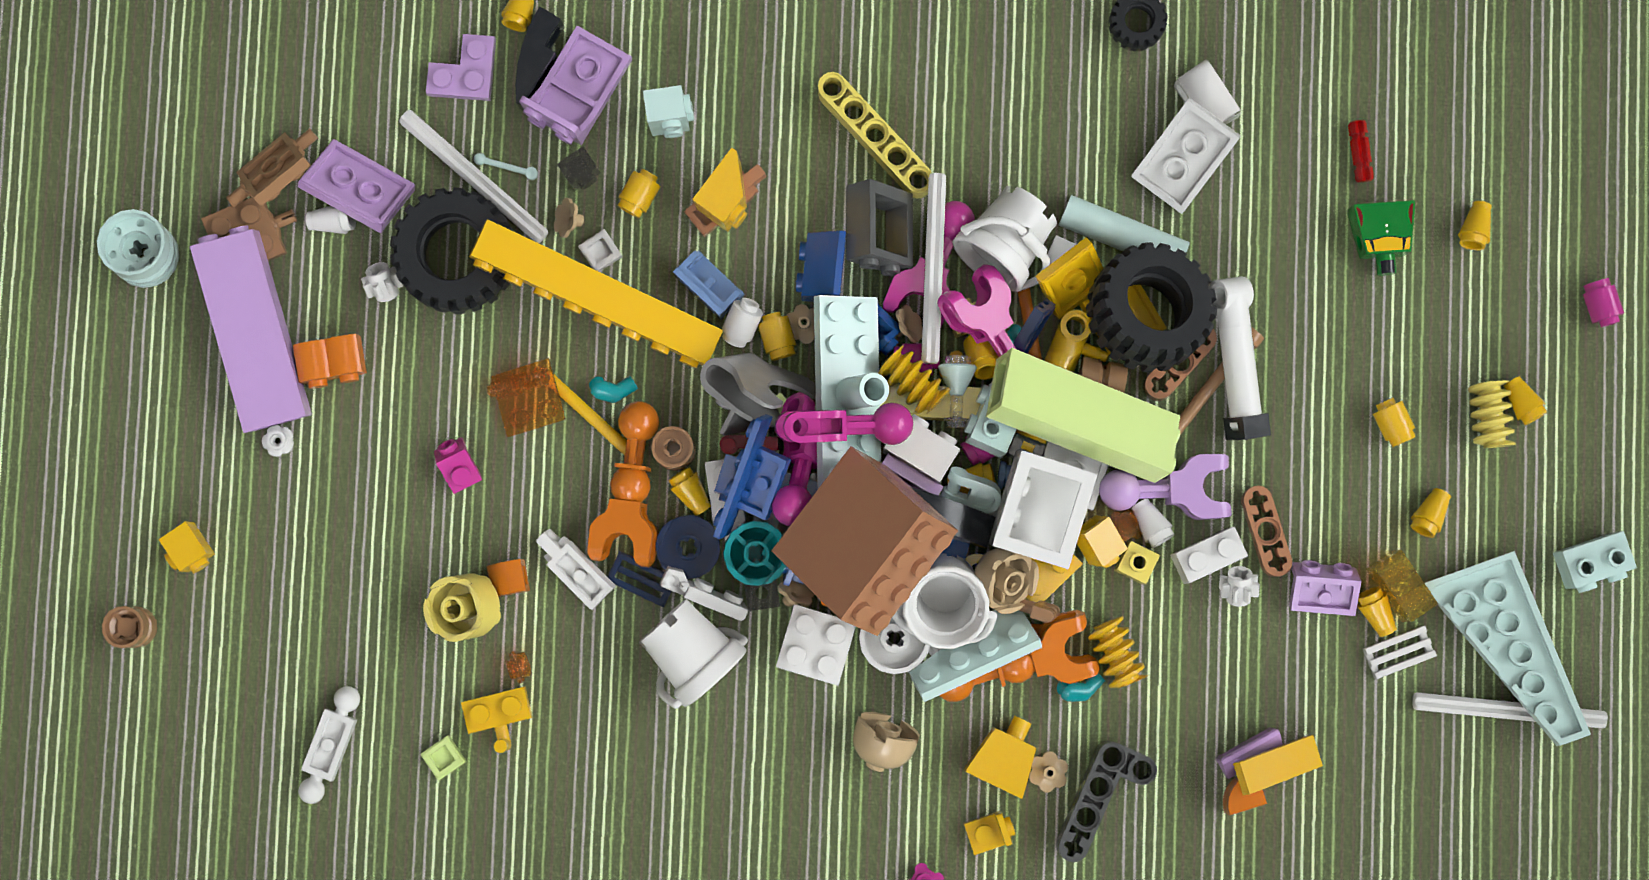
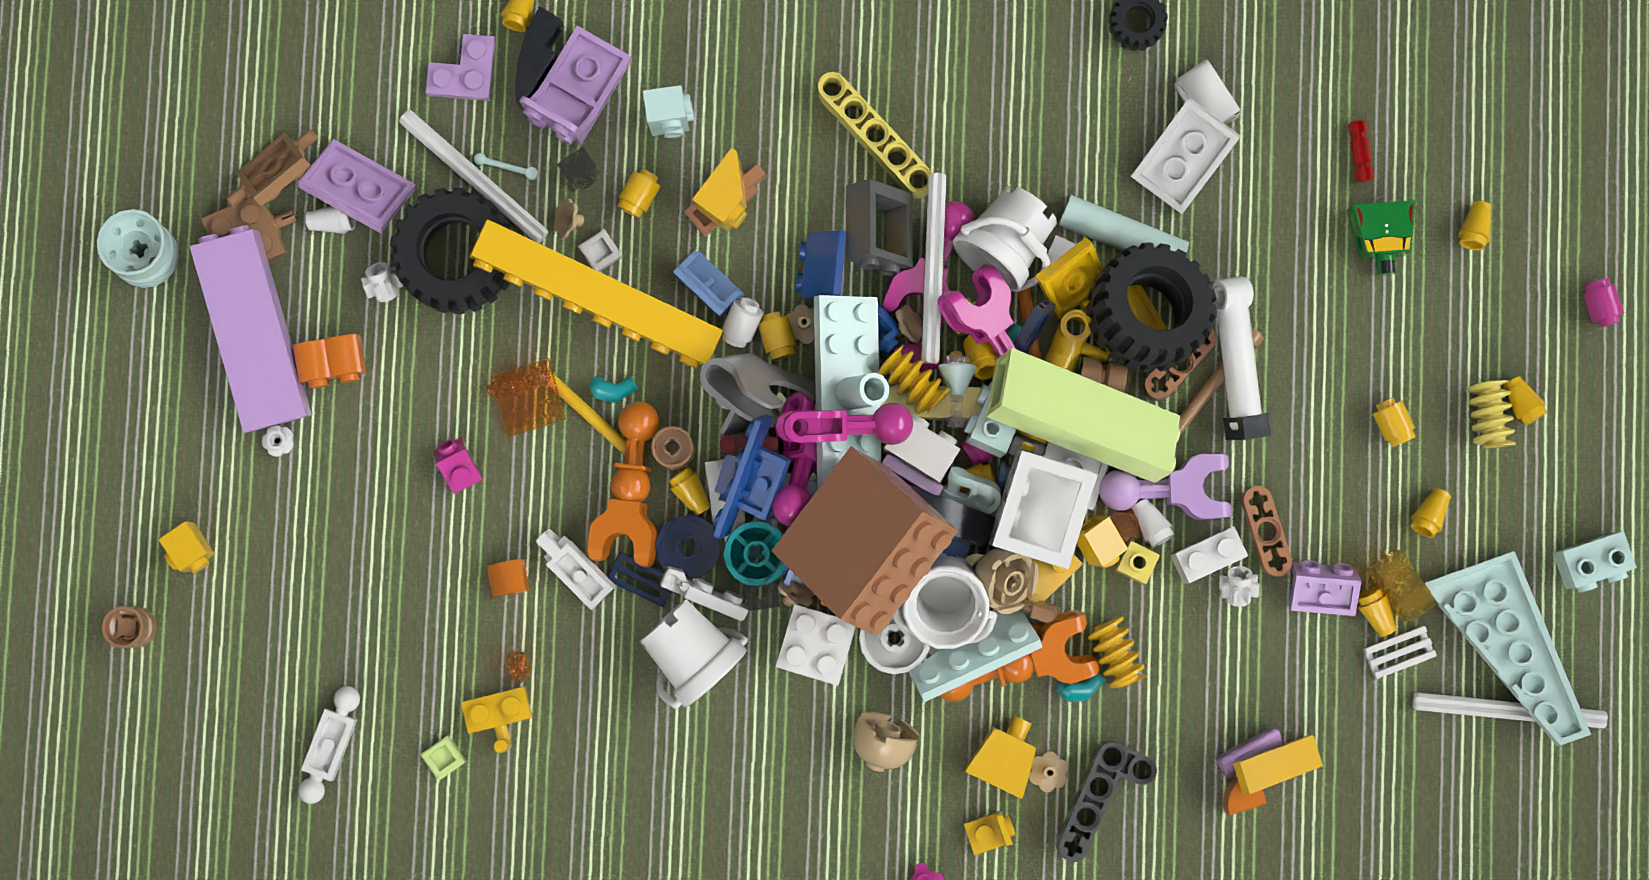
light yellow brick [423,573,501,642] -> none

